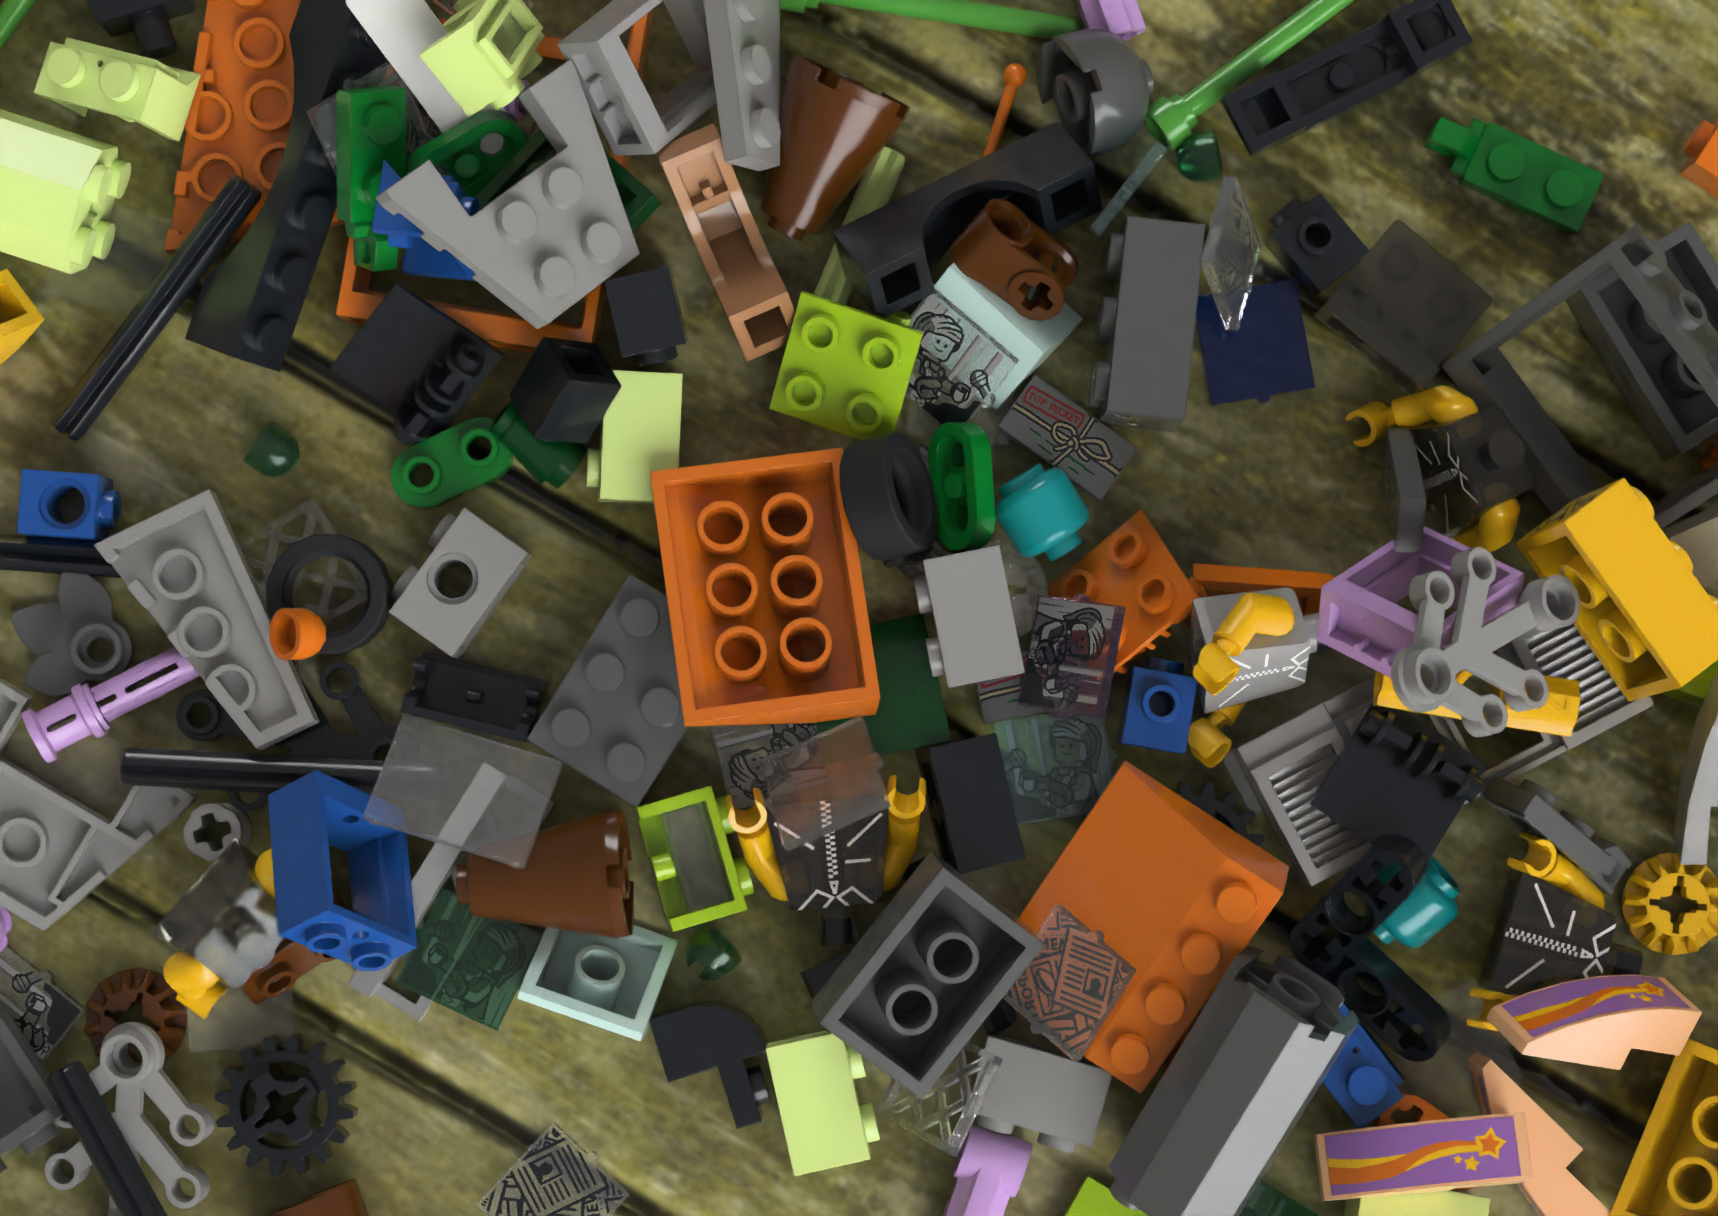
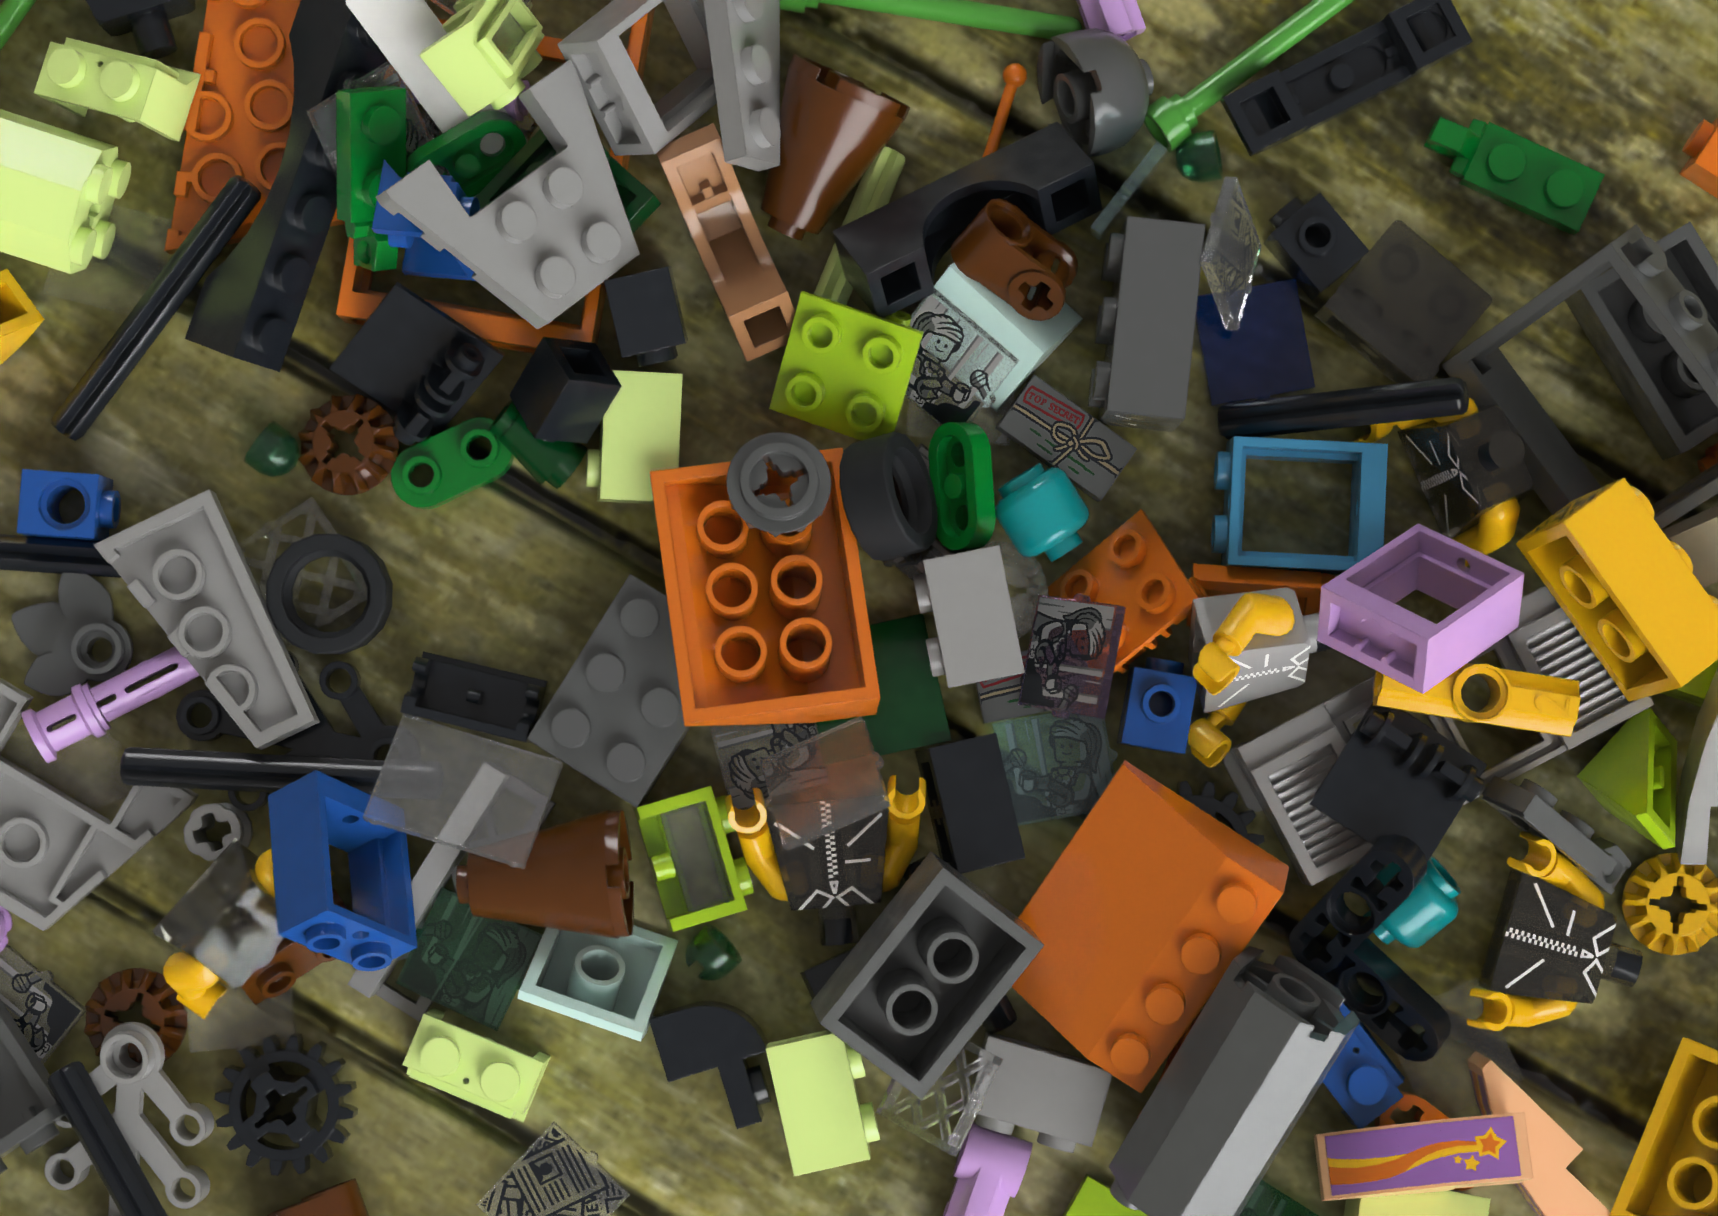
orange hinge [269,608,326,660] -> none
light grey brick [389,508,533,659] -> none
clear piece [1003,904,1137,1061] -> none
dark grey tile [1382,428,1426,553] -> none
light grey plant [1391,547,1580,737] -> none
slope [1486,974,1702,1070] -> none
none -> reddish brown gear [298,393,399,495]
none -> yellowish green window [402,1008,551,1123]
none -> dark grey gear [726,432,831,537]
none -> dark azure window [1211,436,1388,574]
none -> black axle [1218,377,1469,440]
none -> lime slope [1577,707,1677,850]

